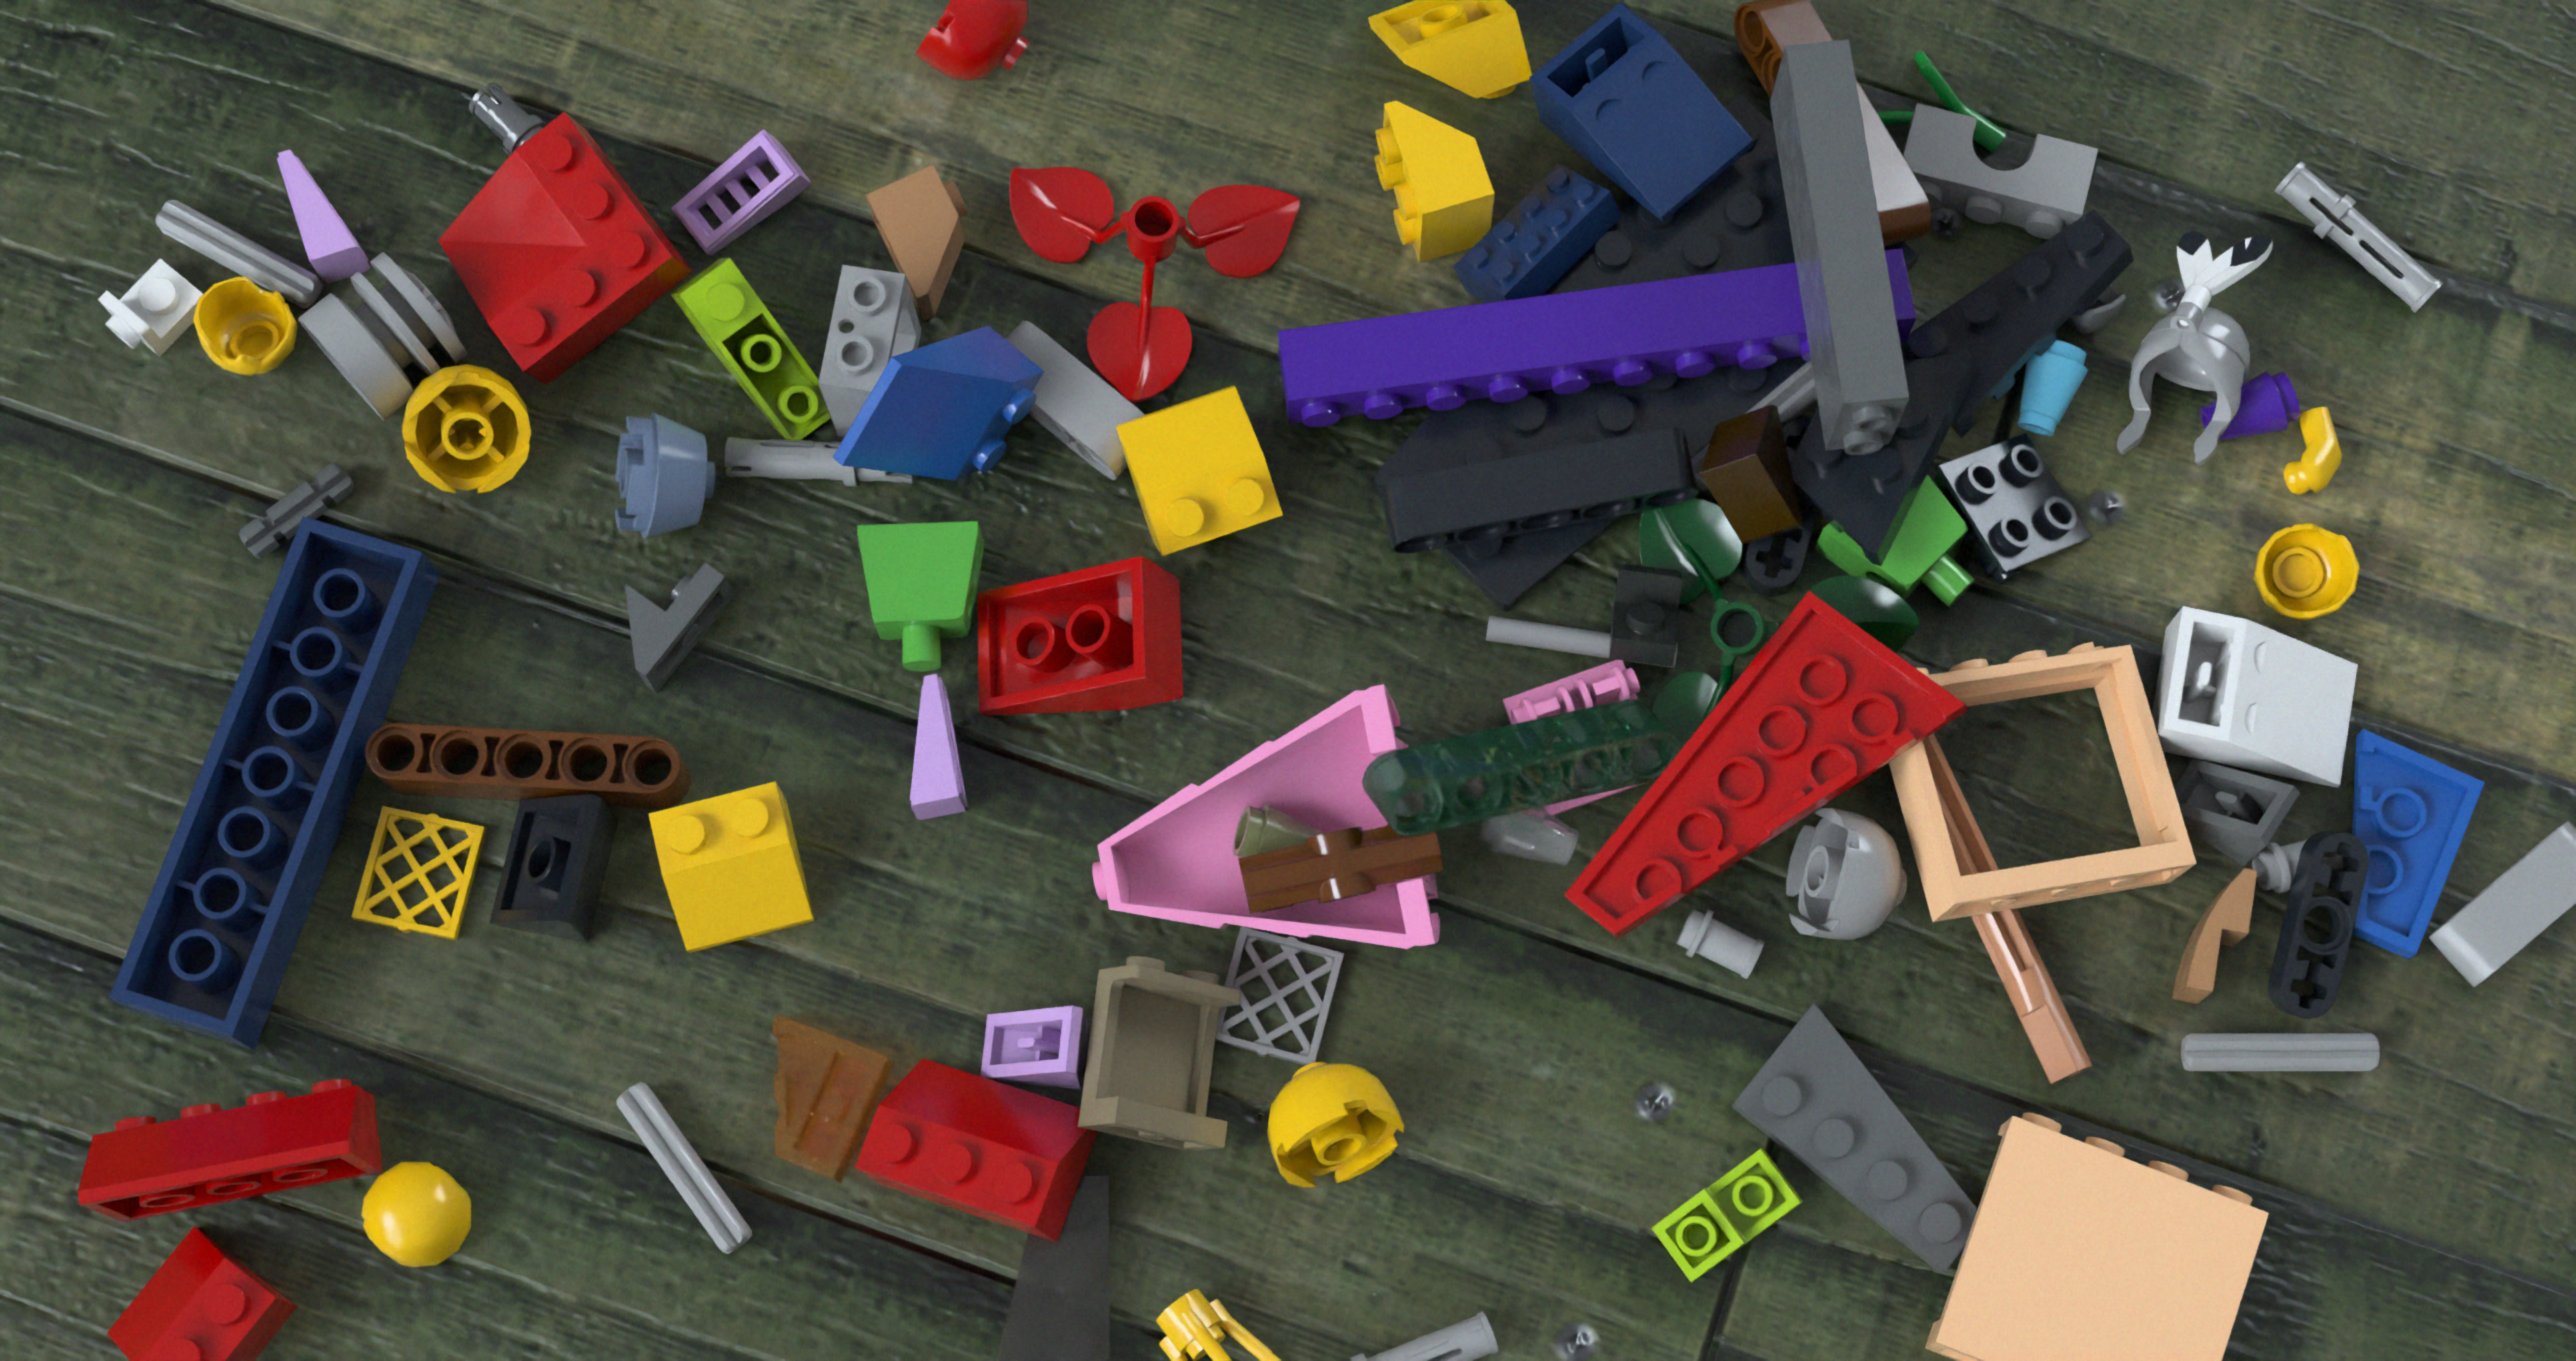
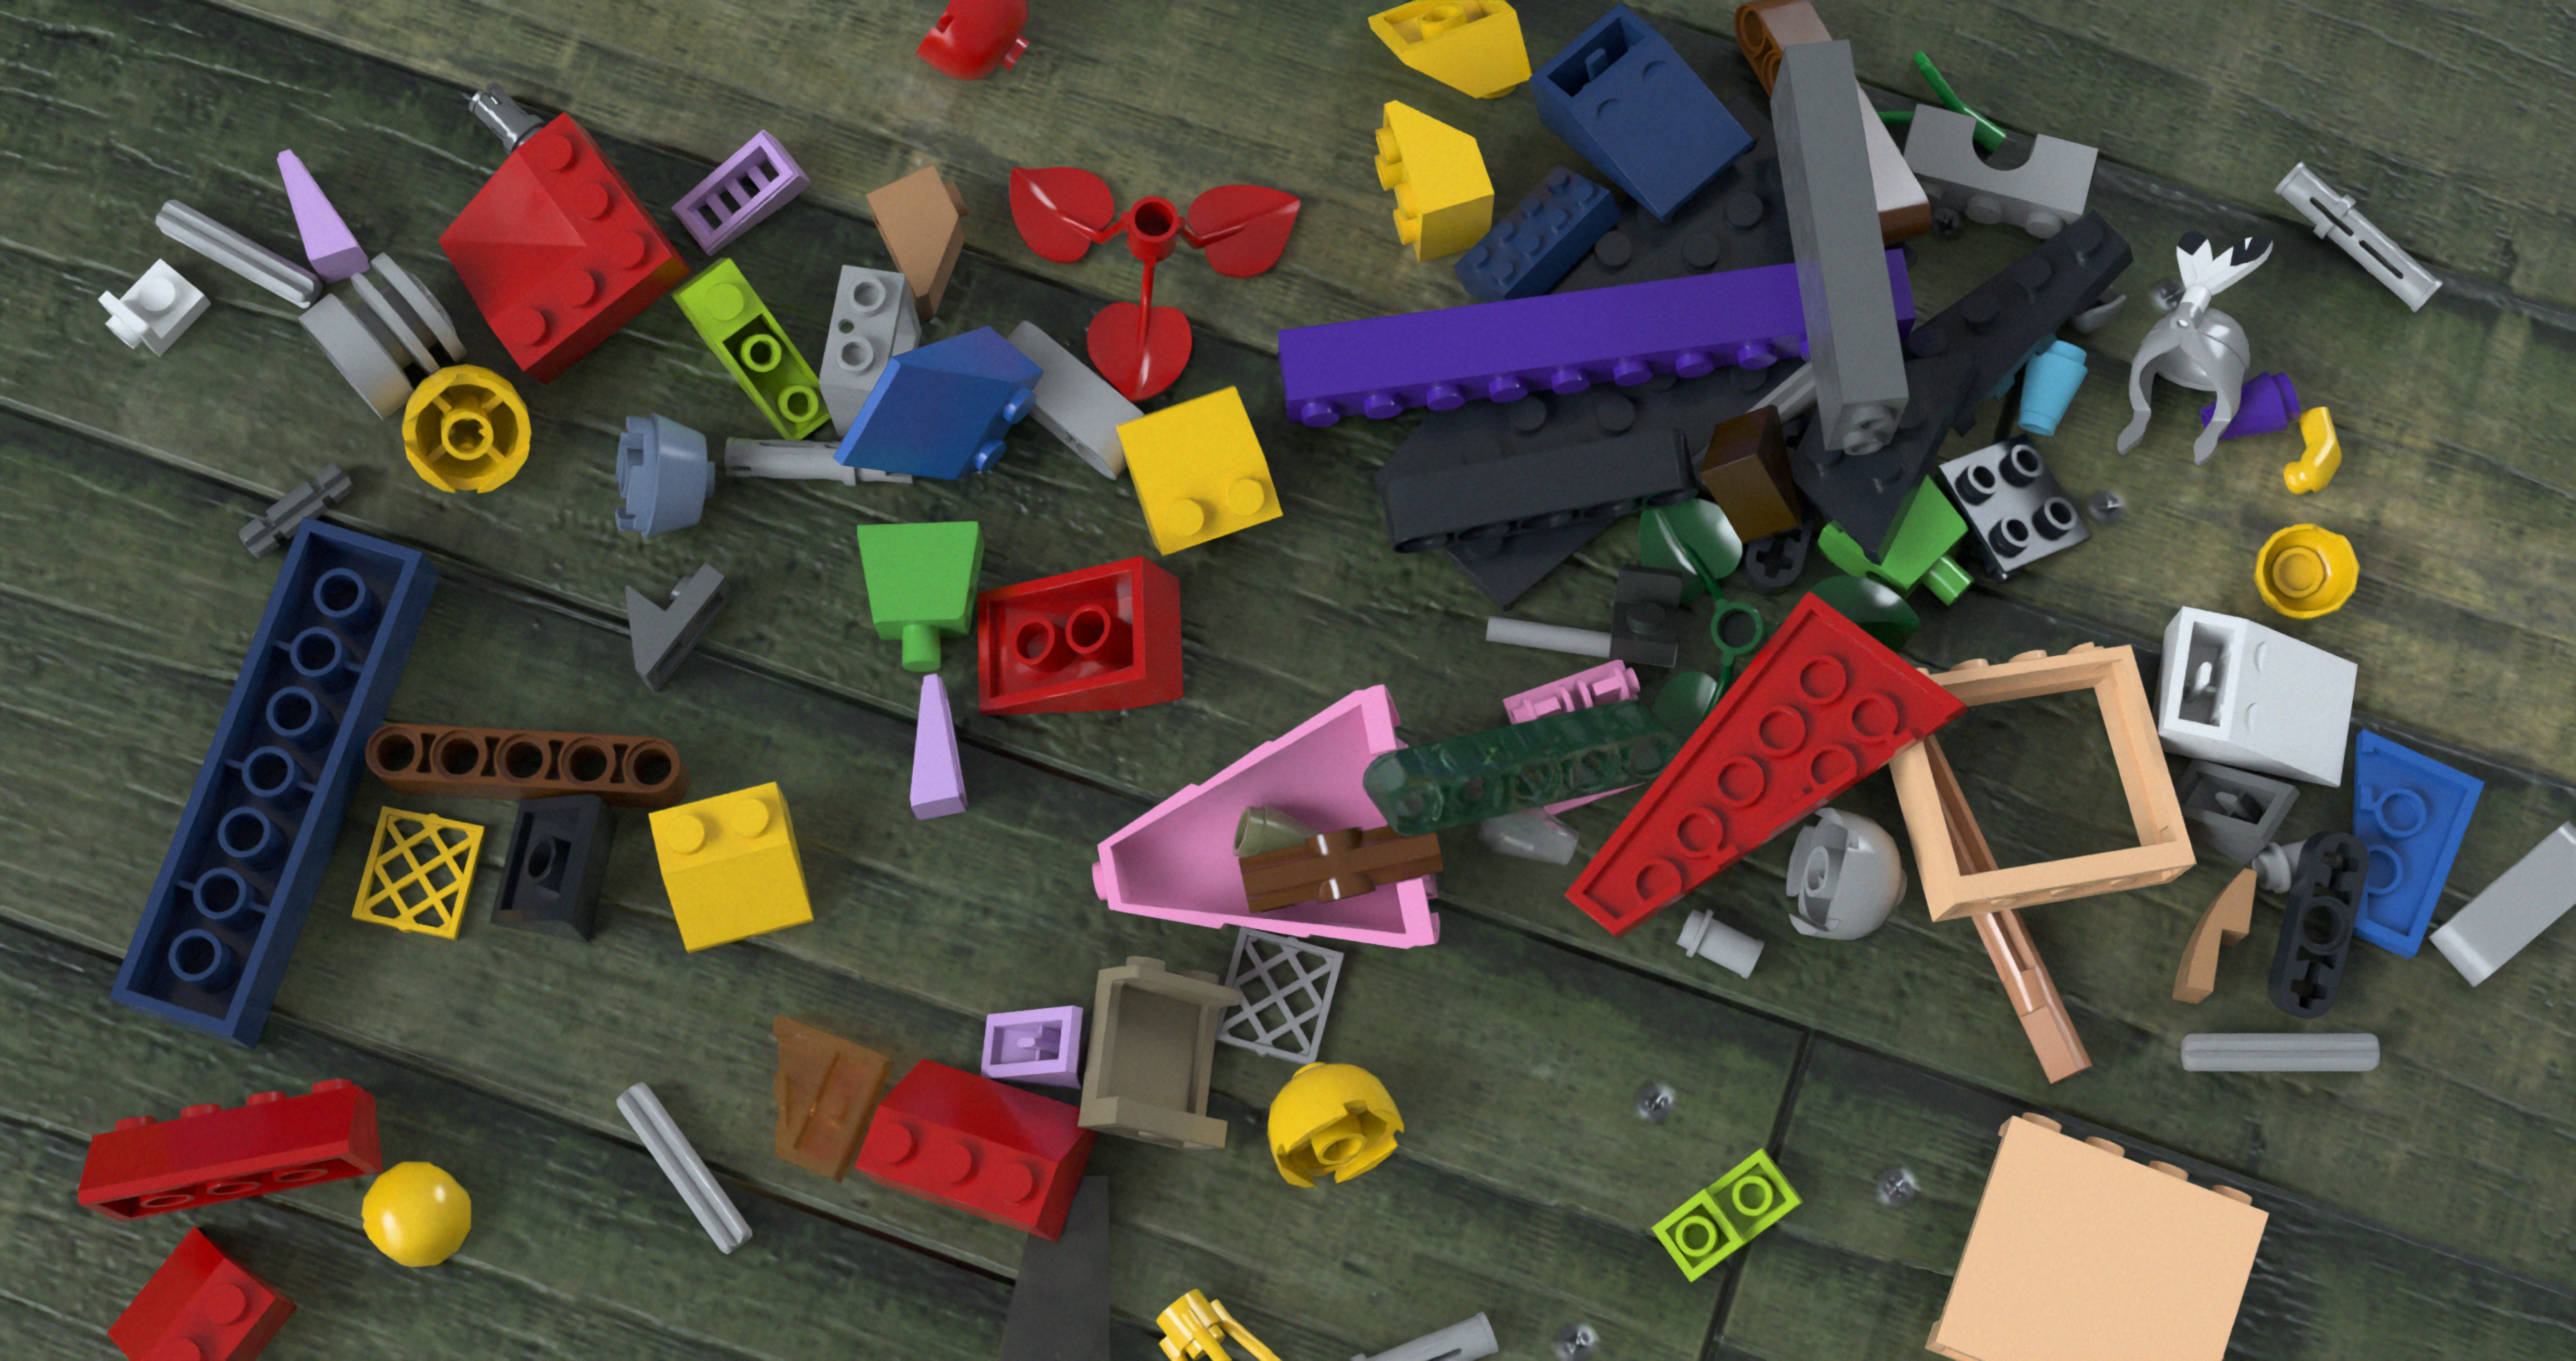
yellow hair [193,277,298,376] -> none
dark grey wing [1731,1003,1978,1274] -> none

